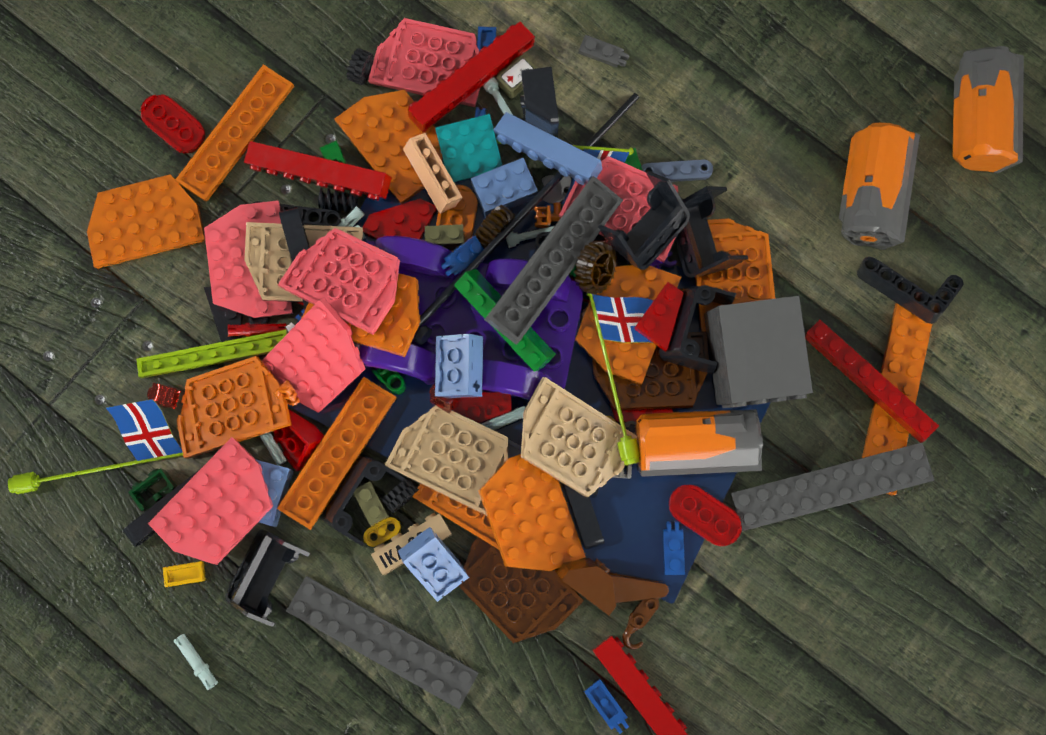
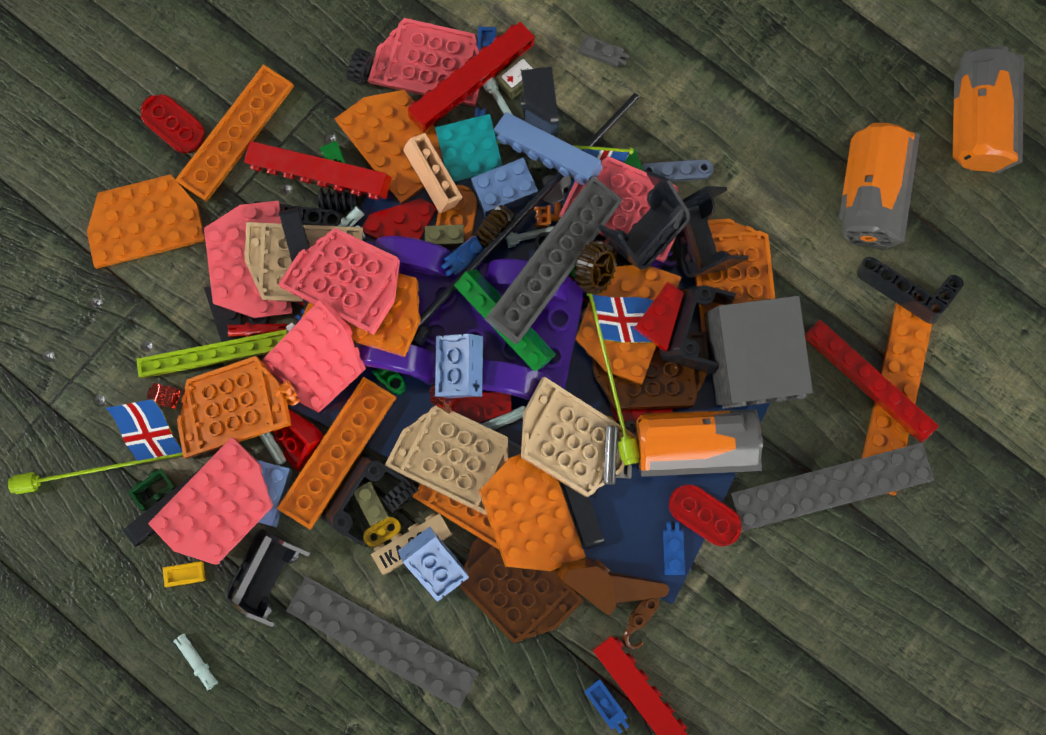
none -> dark grey axle [604,426,618,485]

